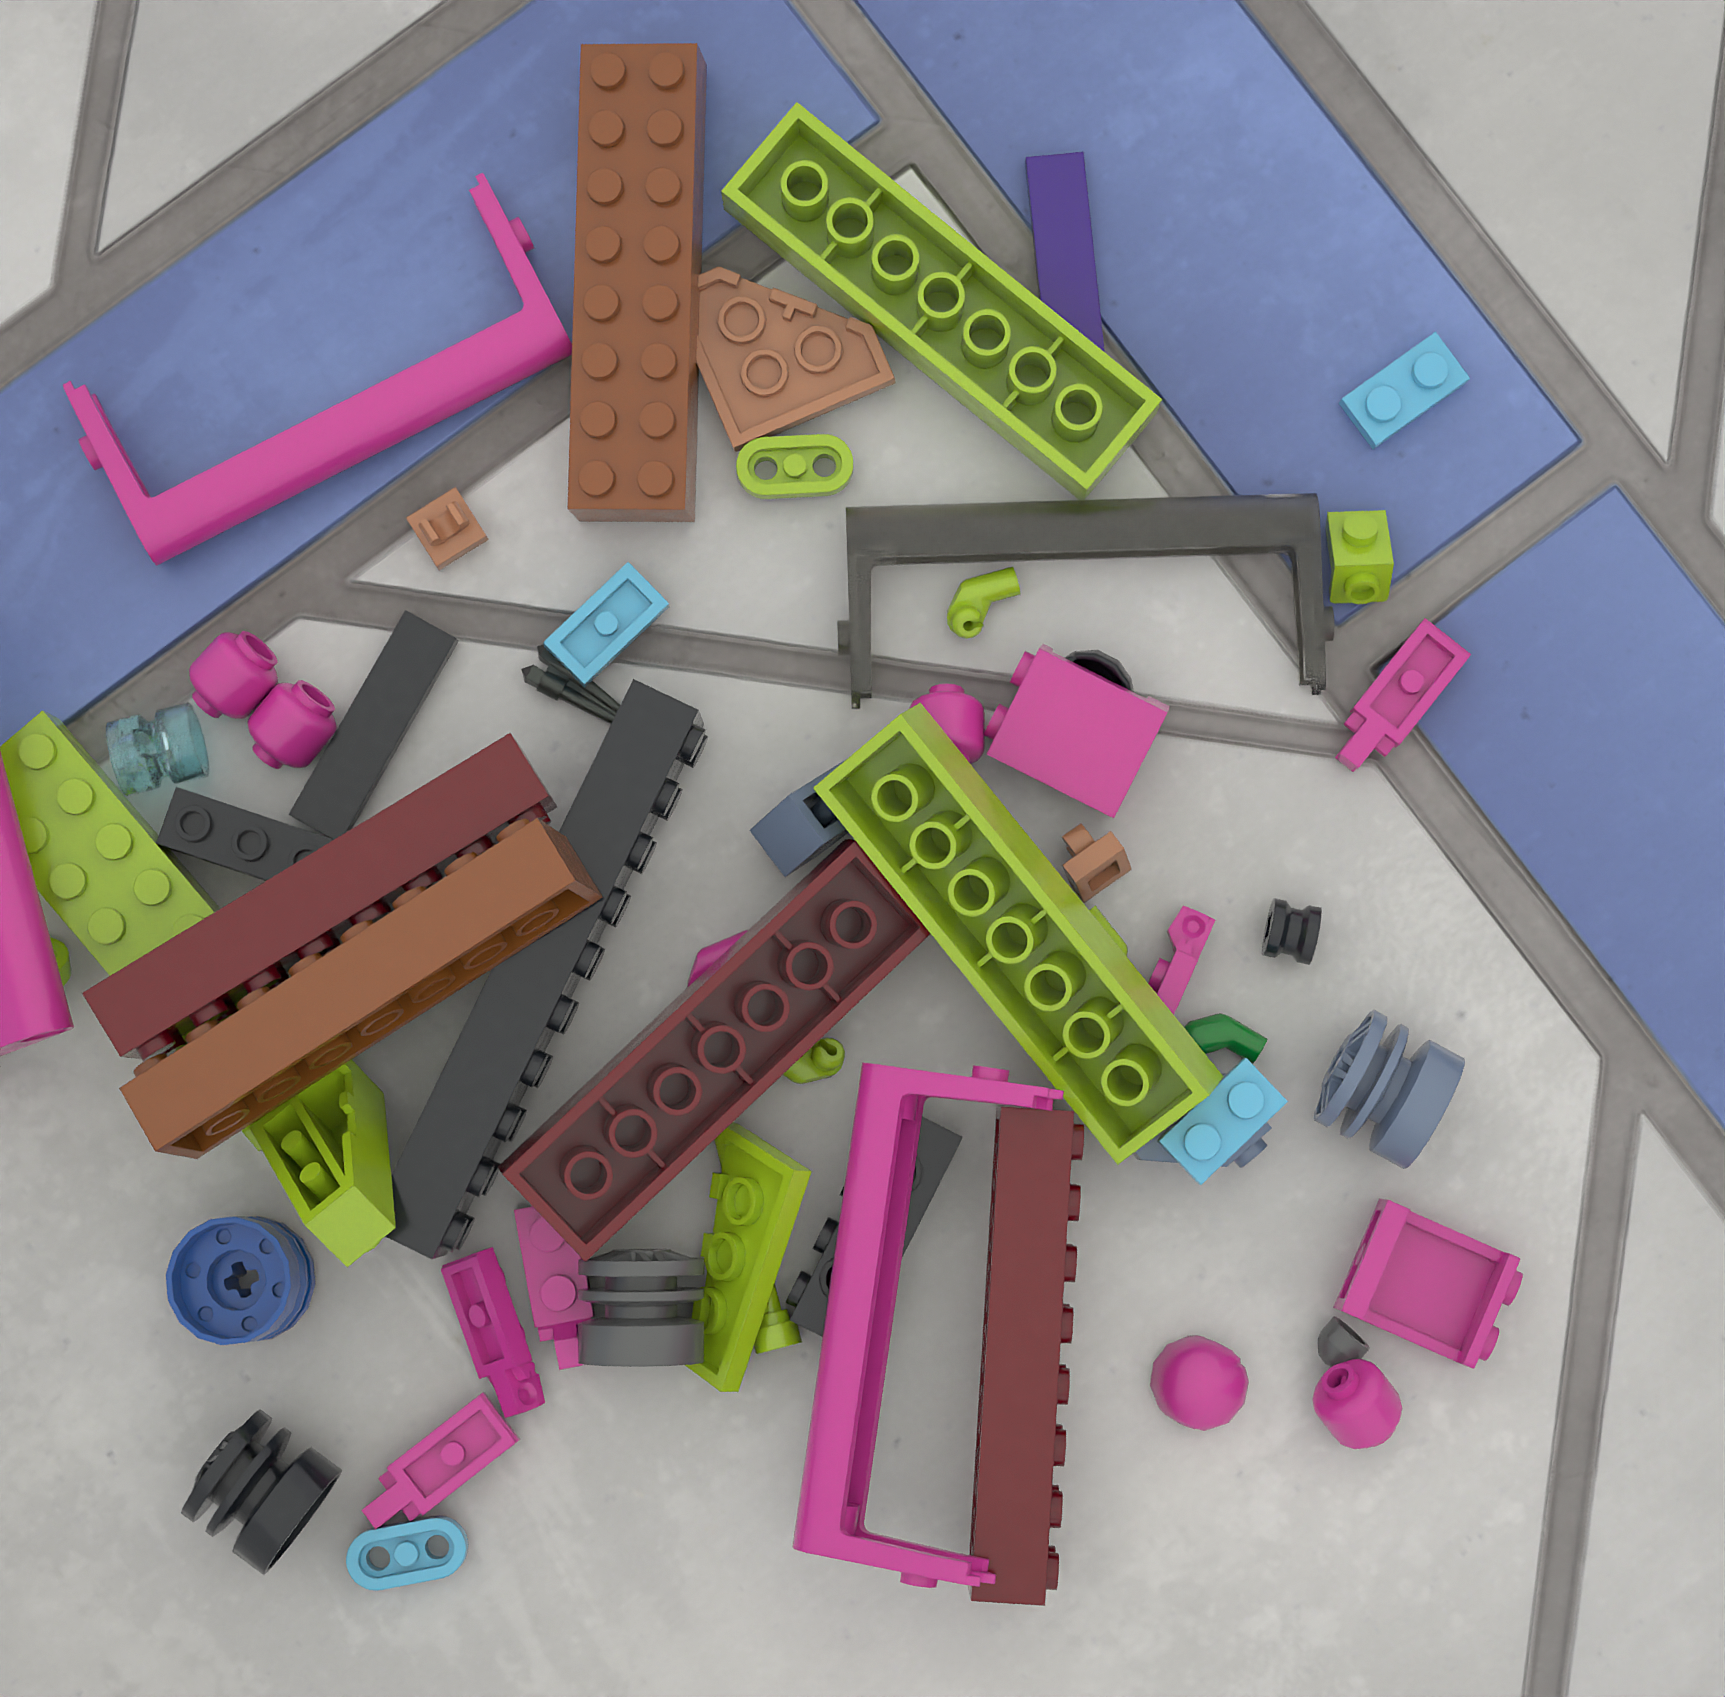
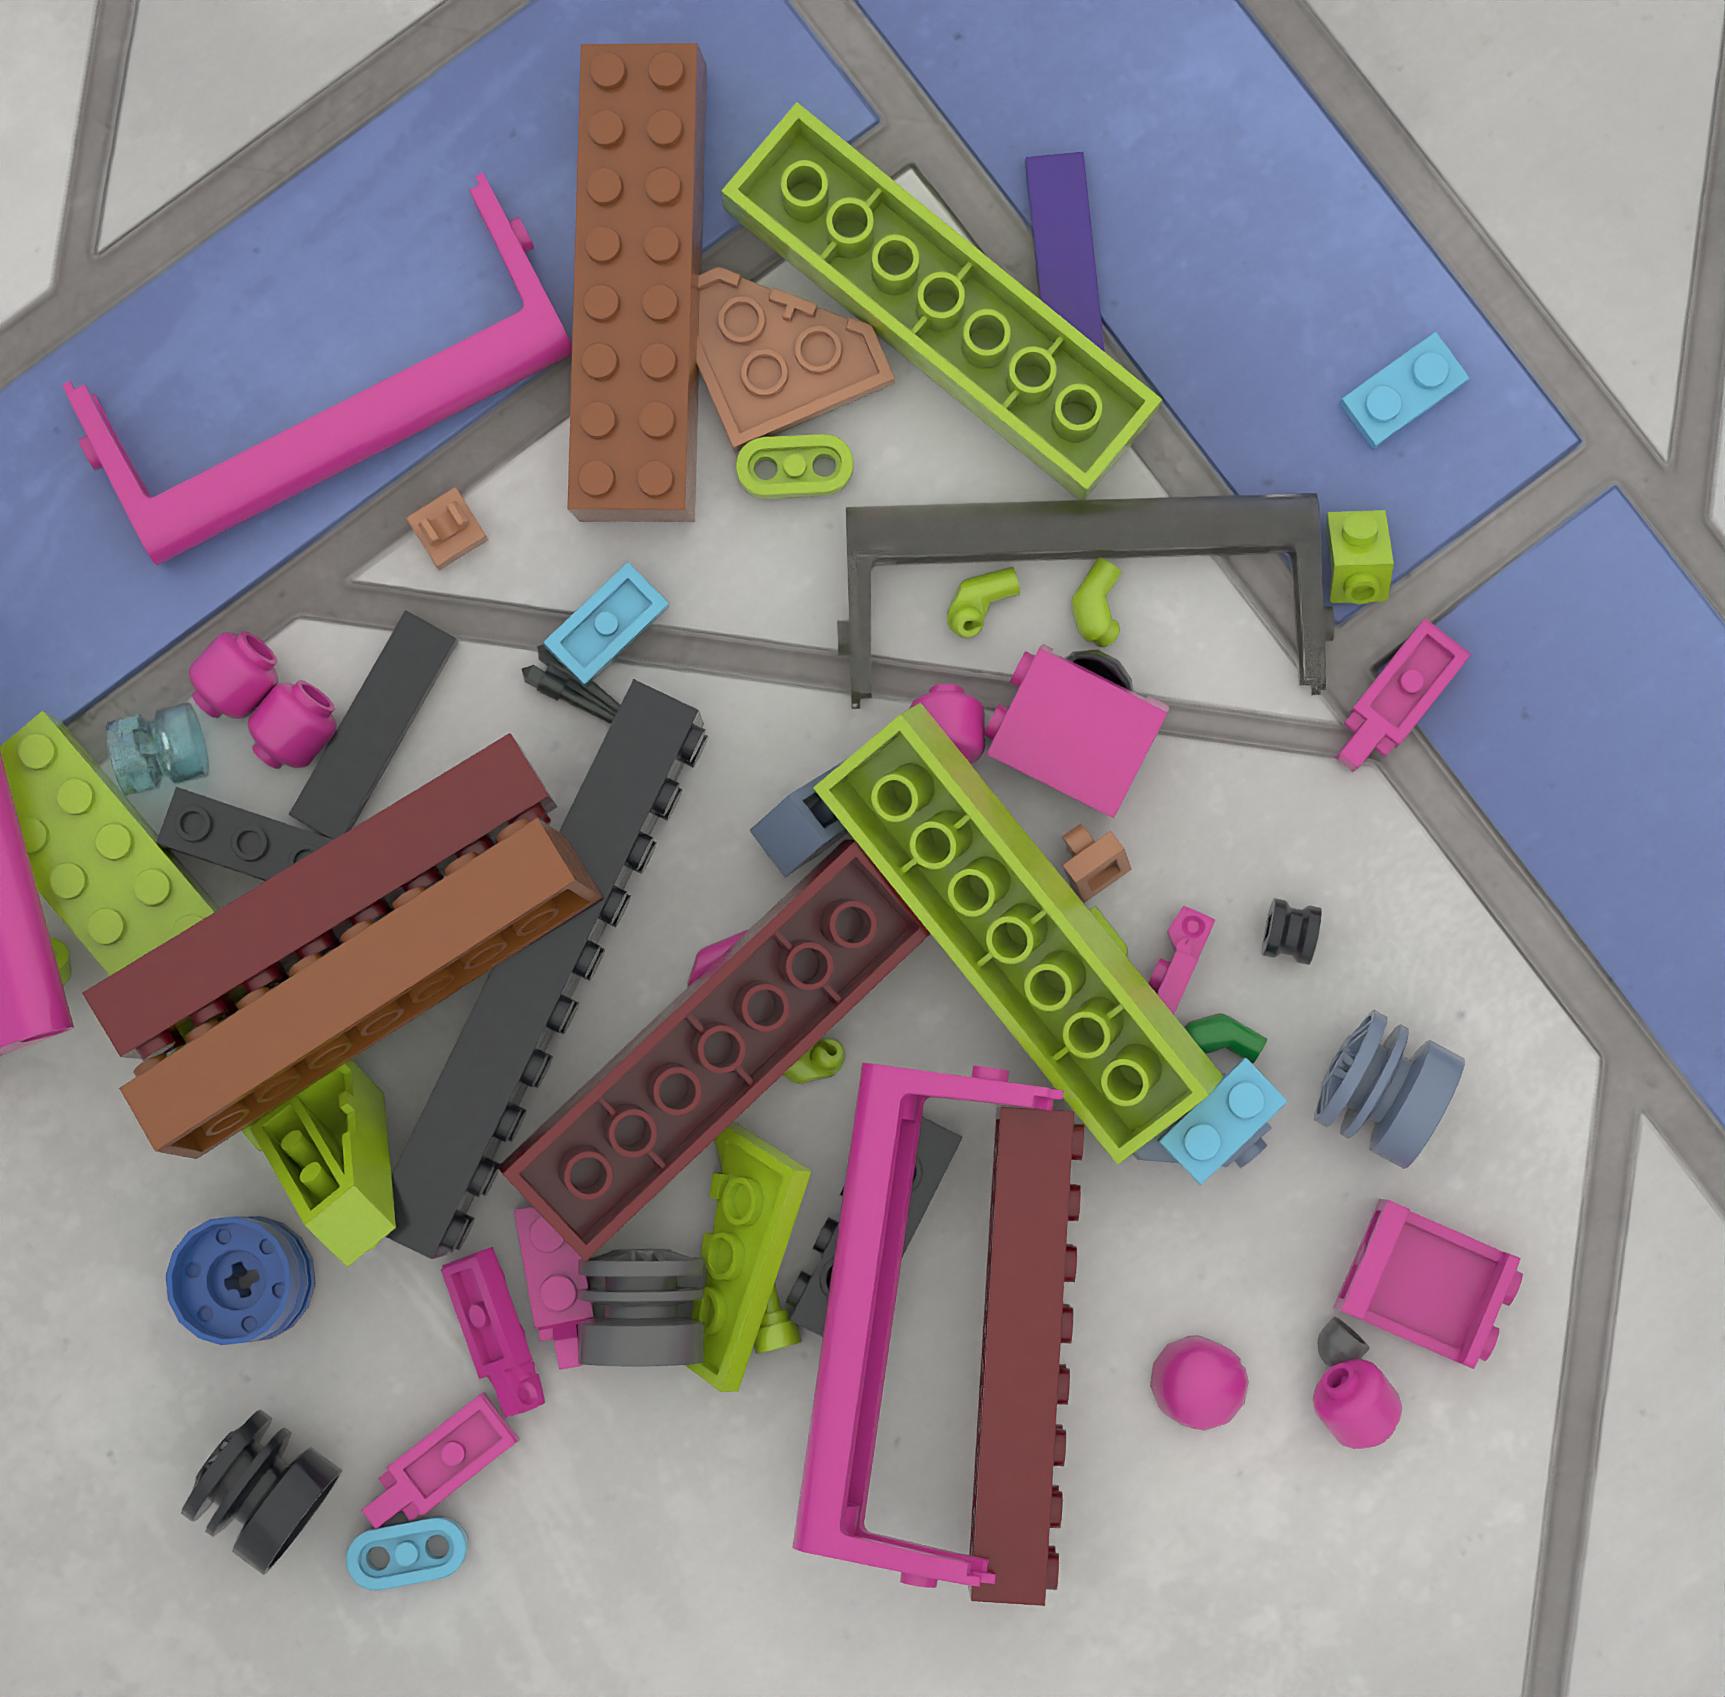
none -> lime arm [1071,557,1122,648]

